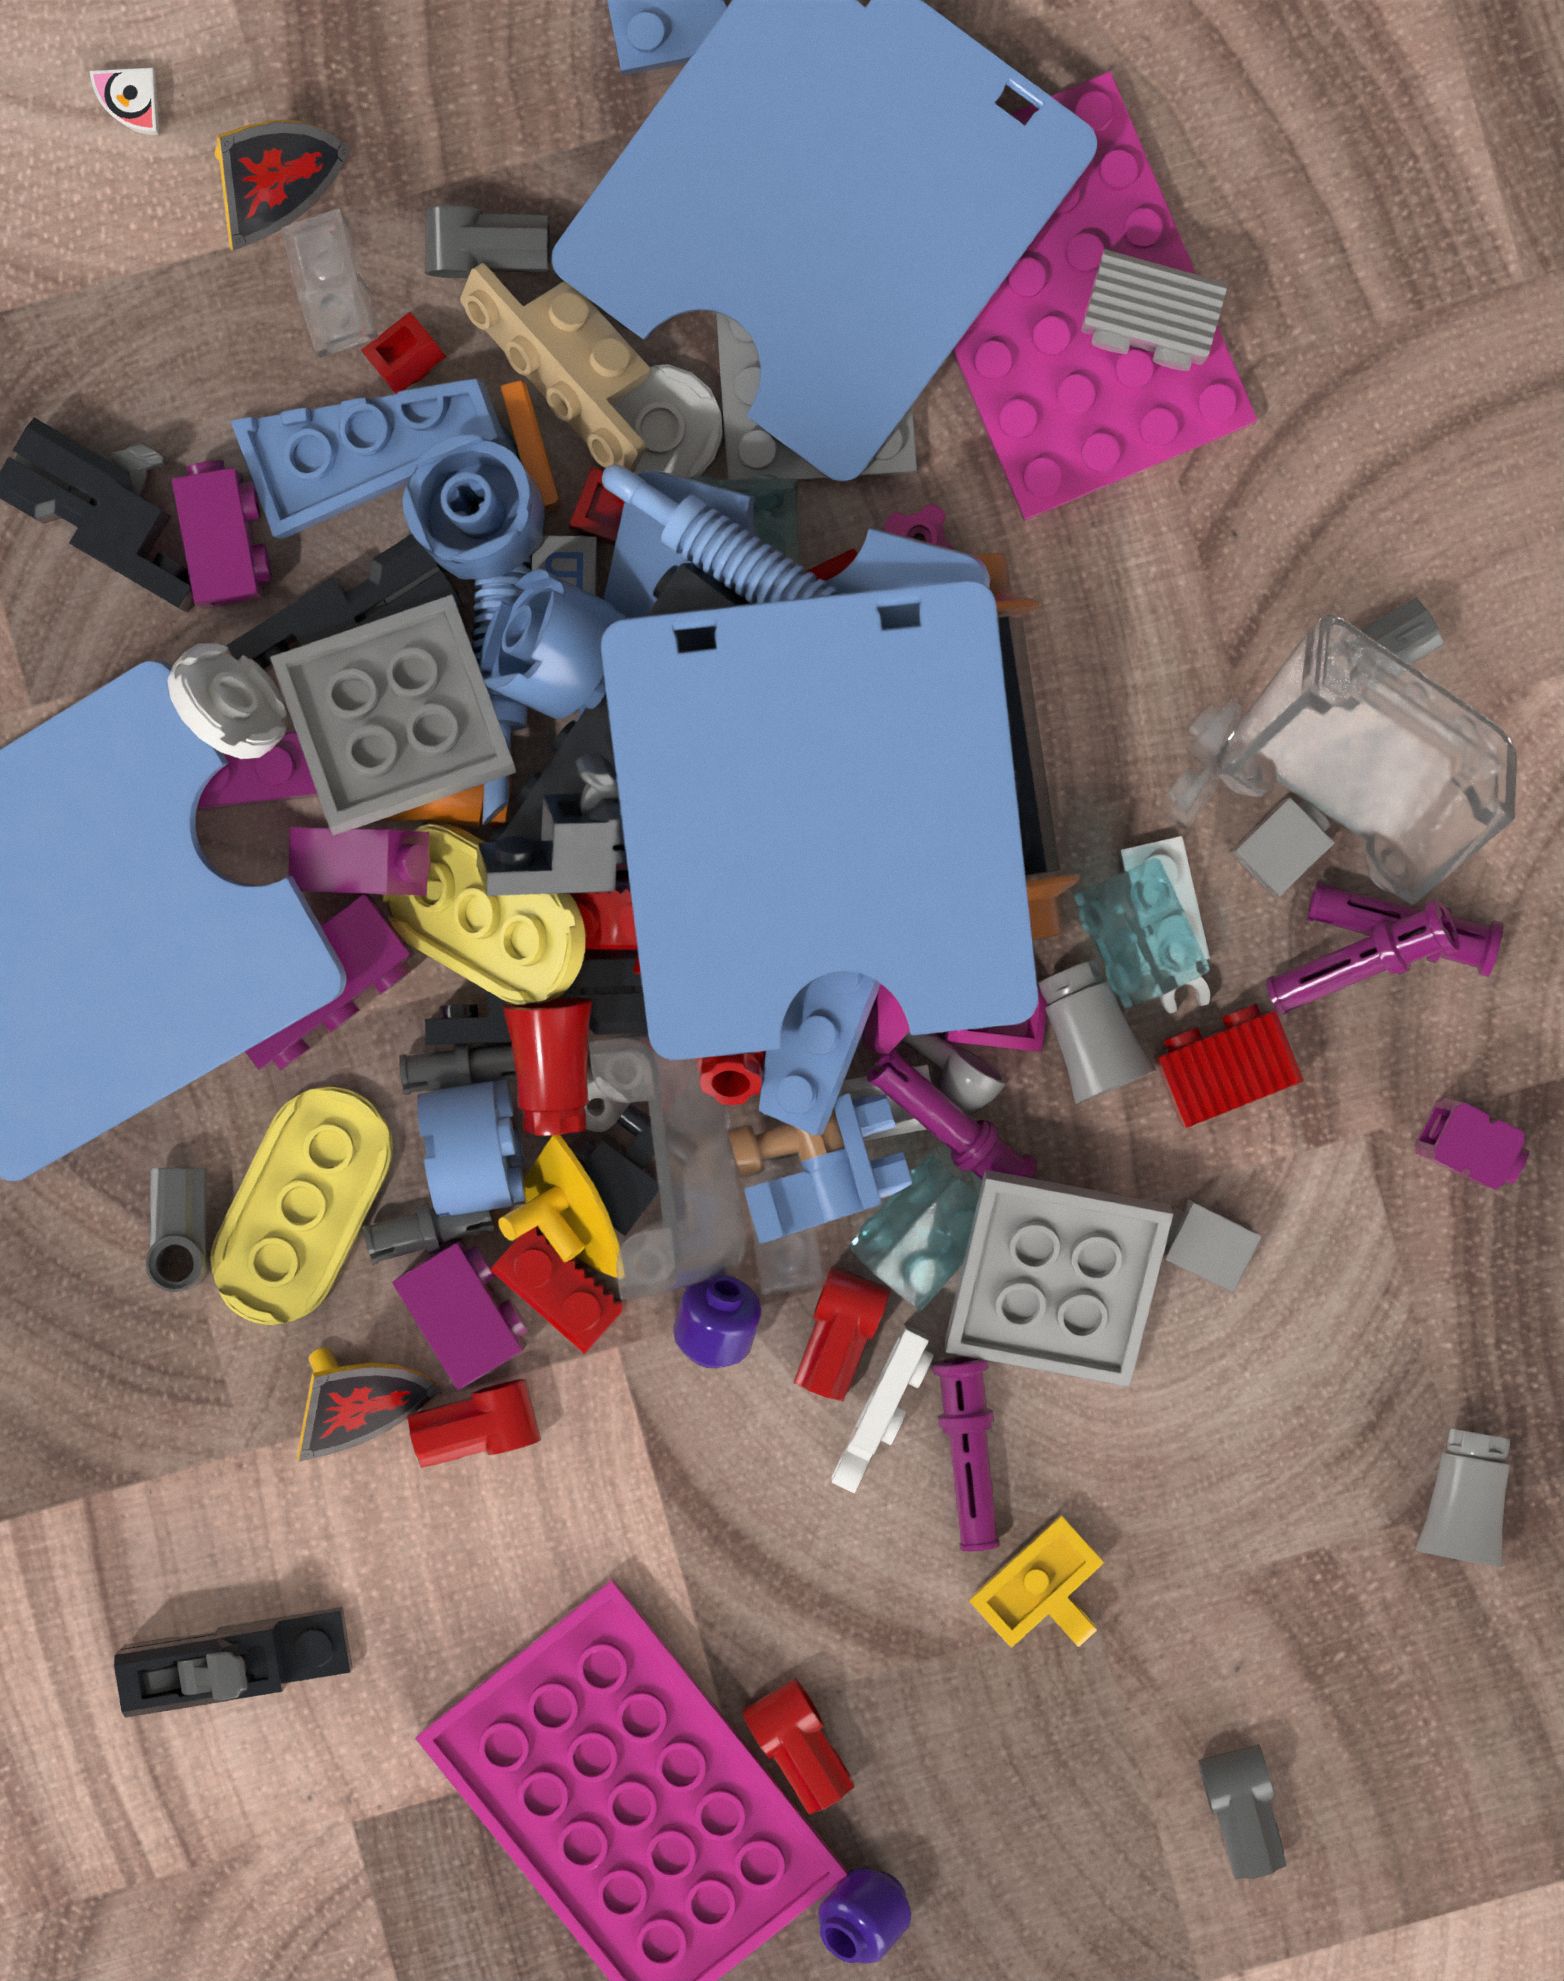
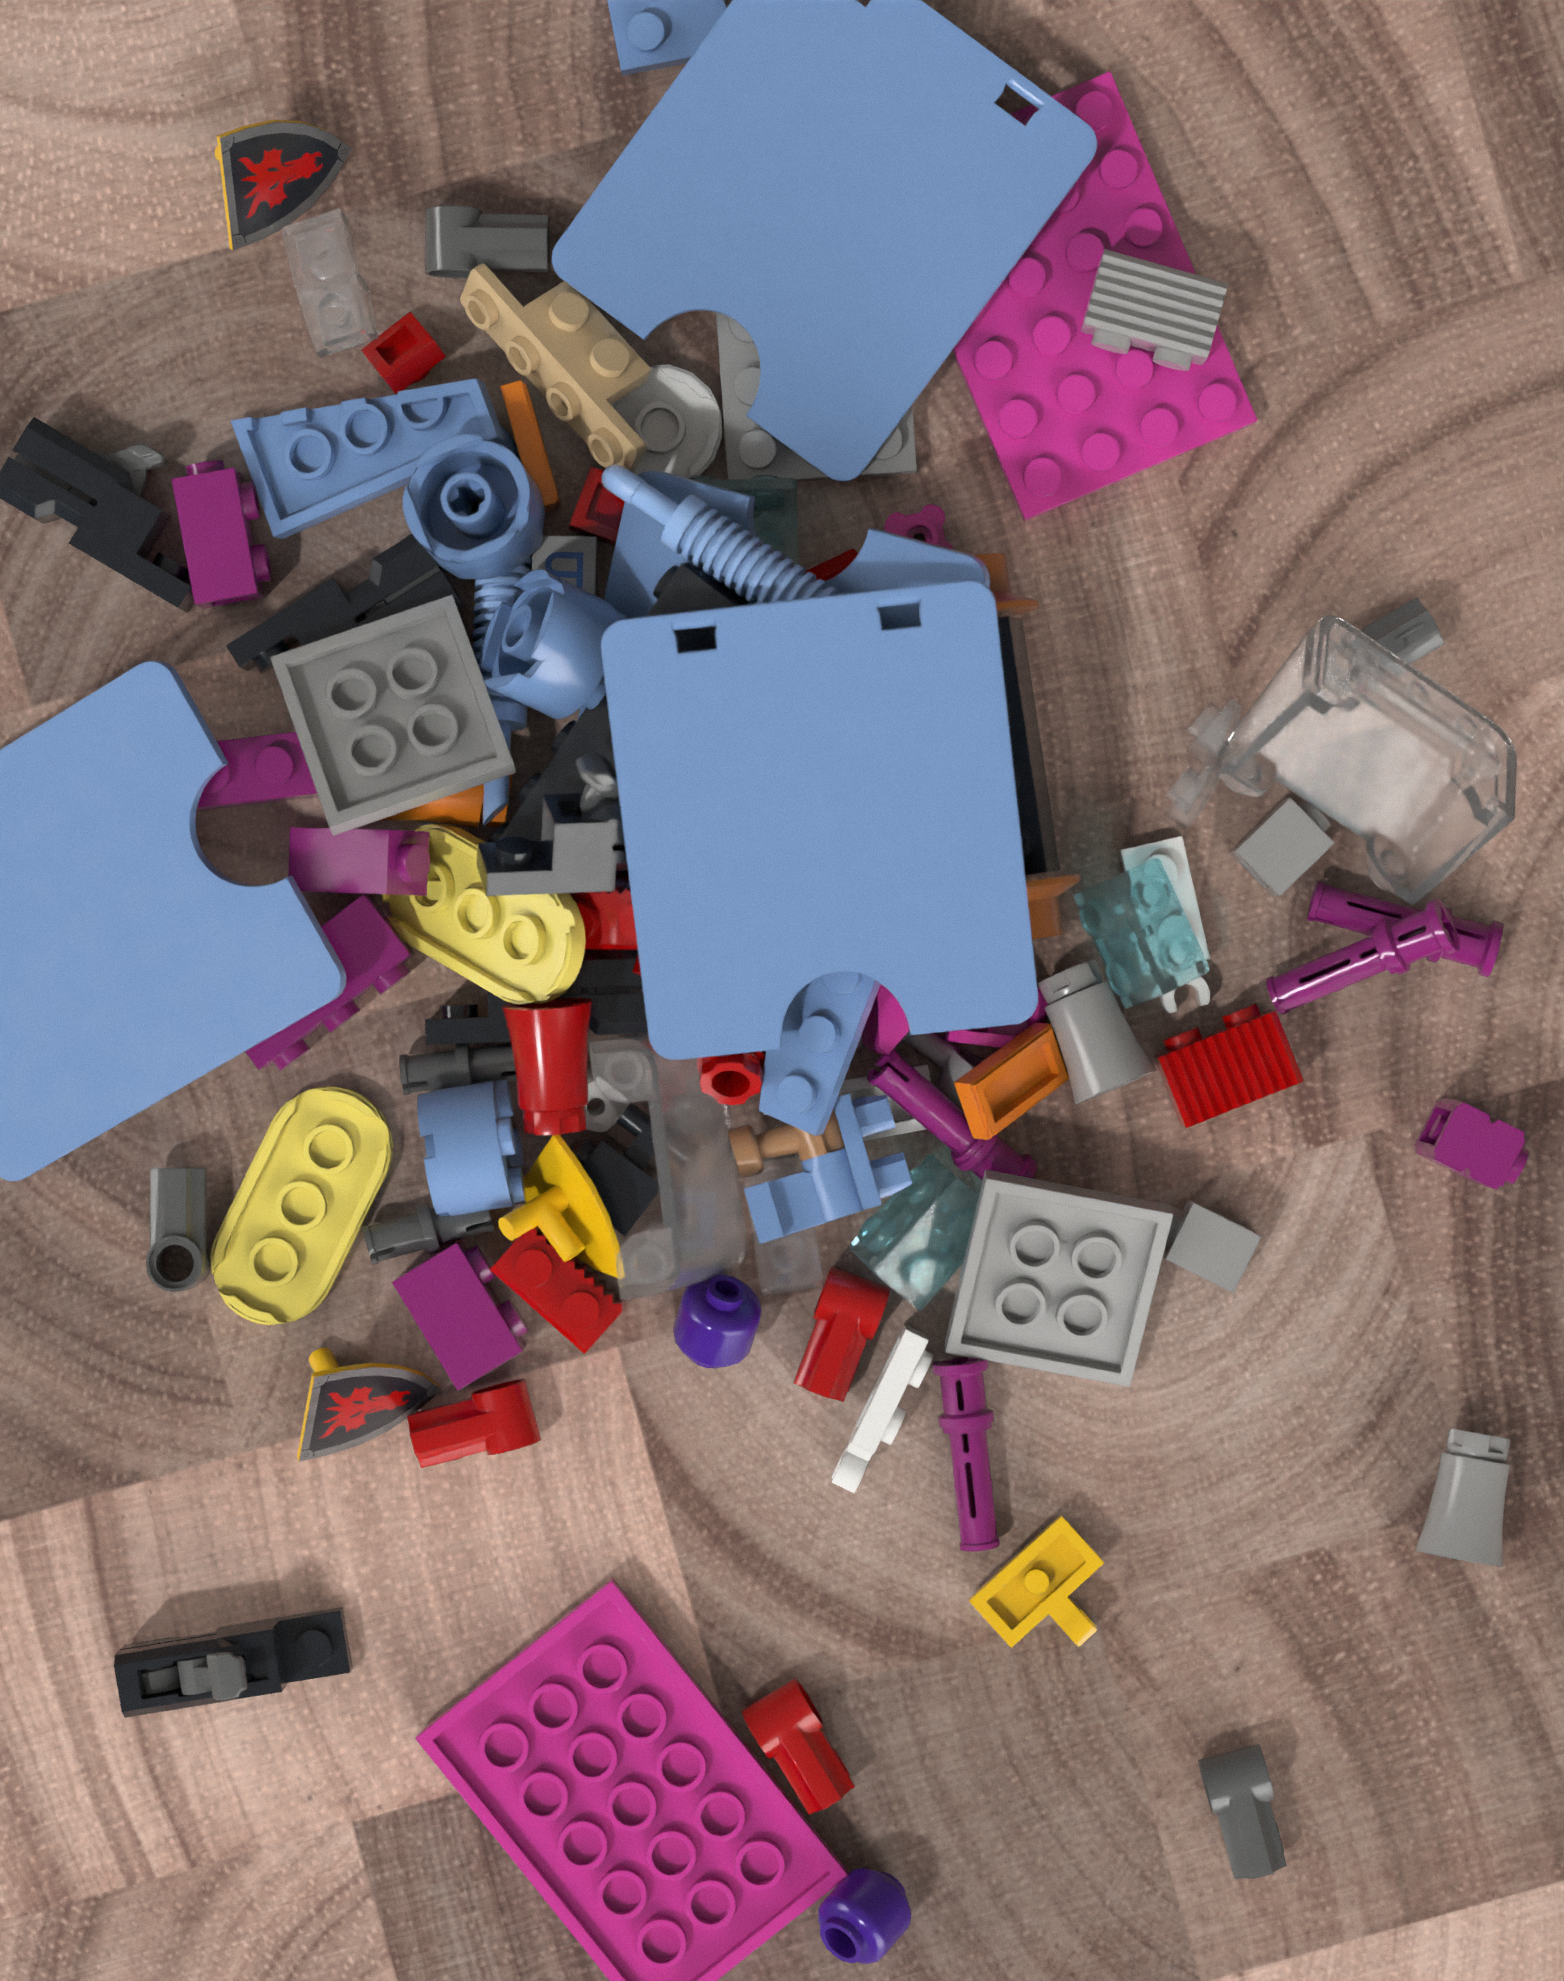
white tile [90,68,159,135] -> none
white tile [167,643,287,759] -> none
none -> orange tile [954,1023,1069,1140]

